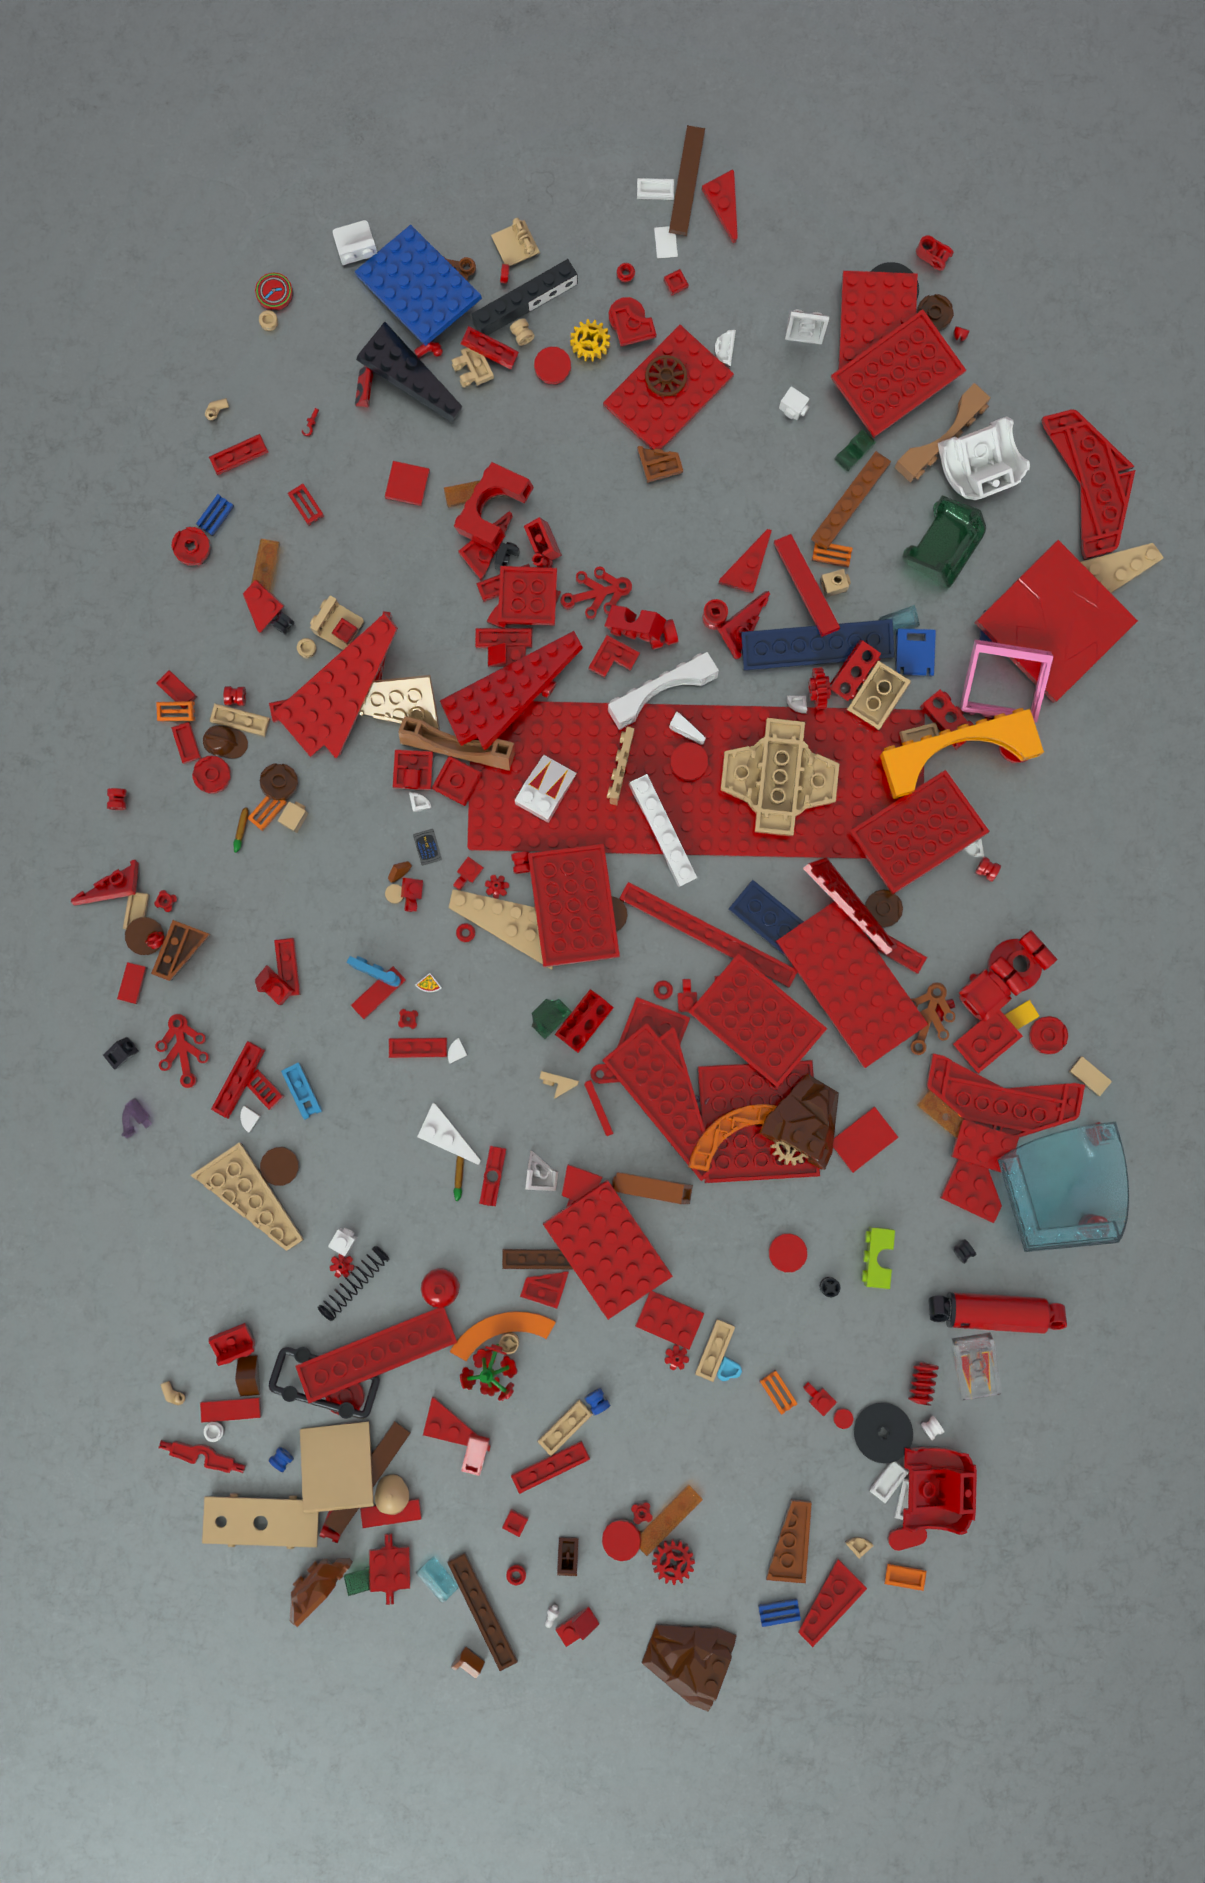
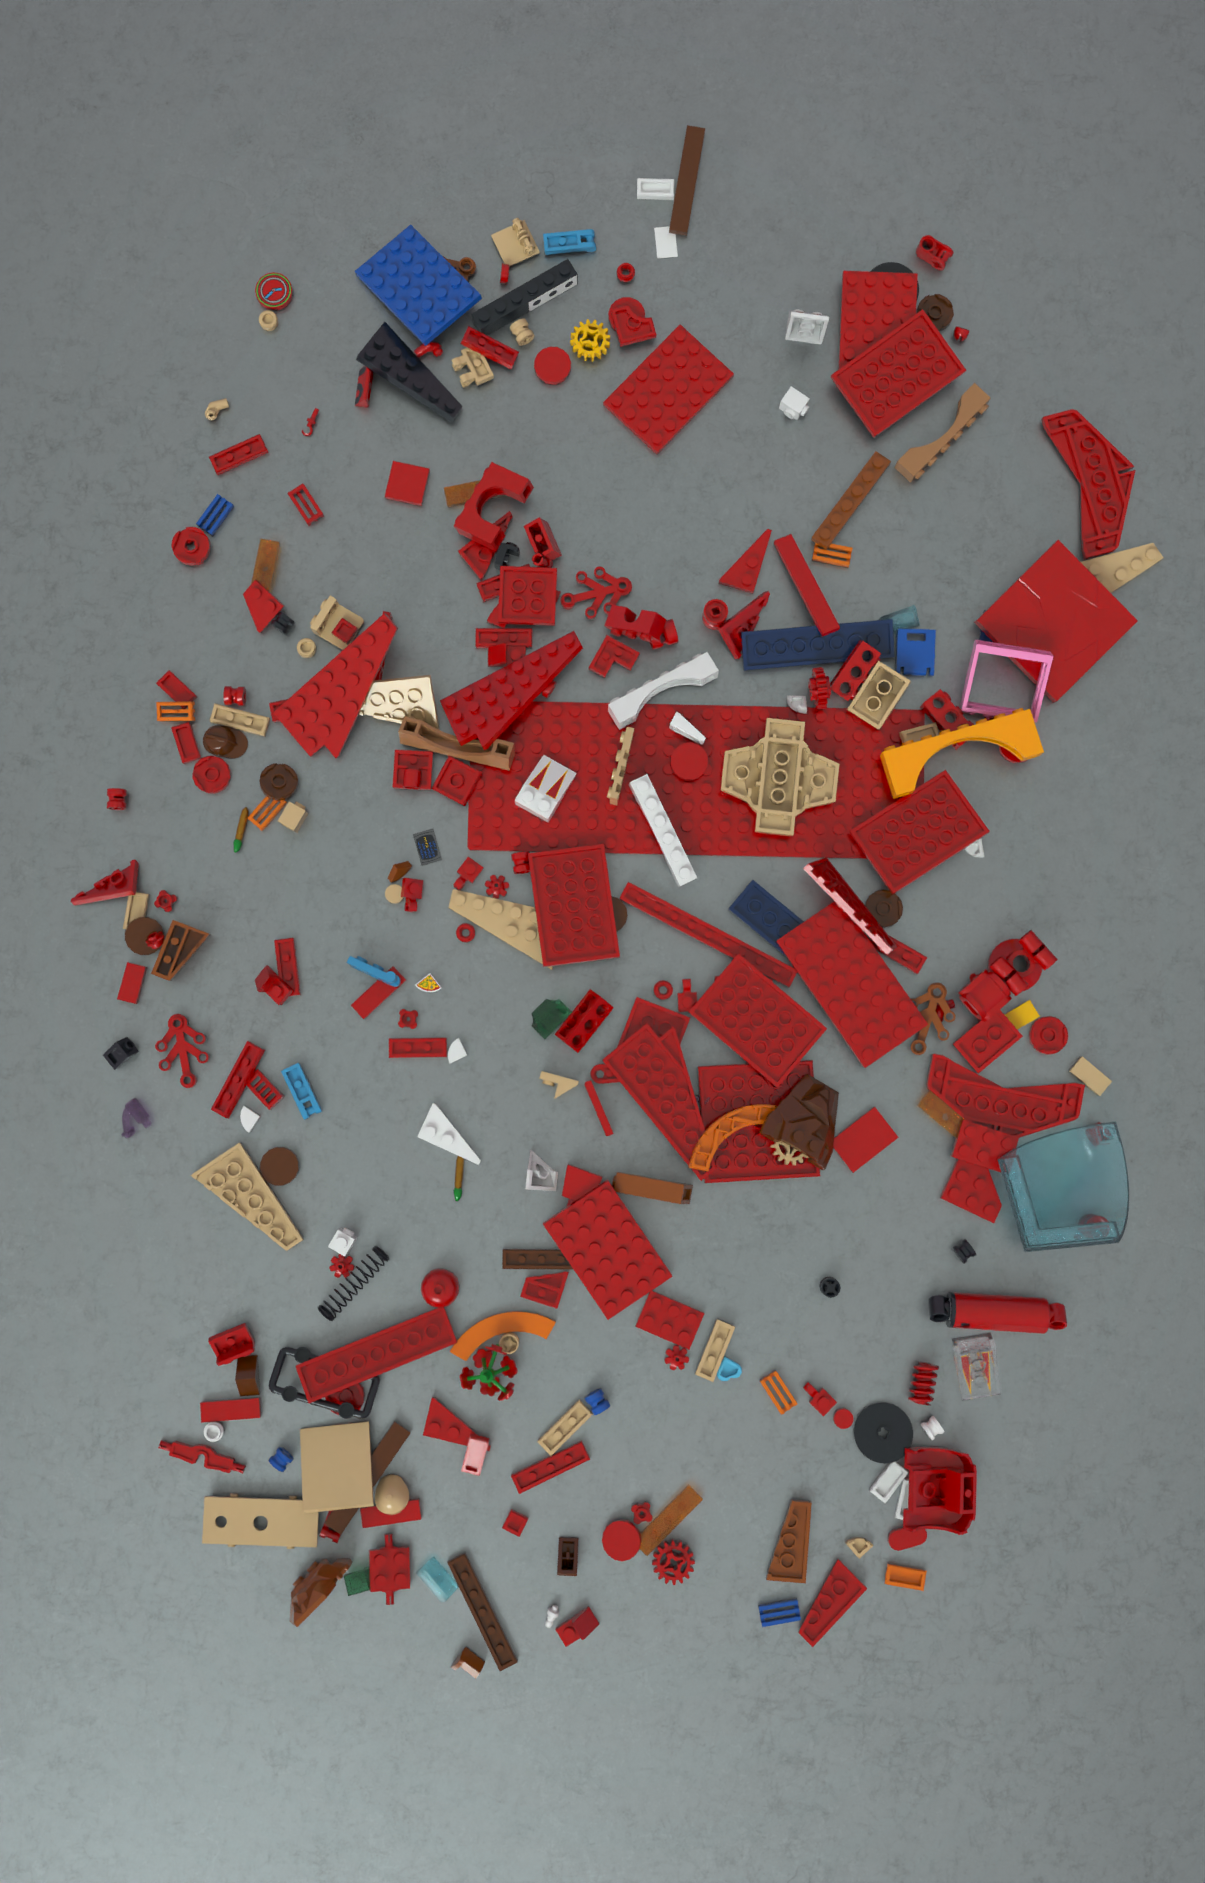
tan arm [160,1381,186,1405] -> none
white bracket [333,220,377,265] -> none
white tile [409,792,432,812] -> none
red piece [479,1146,507,1207] -> none
red plate [506,1565,526,1586] -> none
dark orange wing [637,446,683,483] -> none
reddish brown wedge [641,1624,737,1712] -> none
reddish brown wheel [645,355,687,397] -> none
red tile [664,269,689,295] -> none
red wing [702,169,738,243] -> none
white tile [715,330,736,368] -> none
red tile [768,1233,807,1273] -> none
tan brick [820,569,851,598] -> none
clear green slope [835,429,876,471] -> none
lime arch [861,1226,895,1289] -> none
clear green windscreen [902,495,986,588] -> none
white piece [938,416,1030,500] -> none
red wheel [975,856,1001,882] -> none
none -> dark azure plate [543,229,596,255]

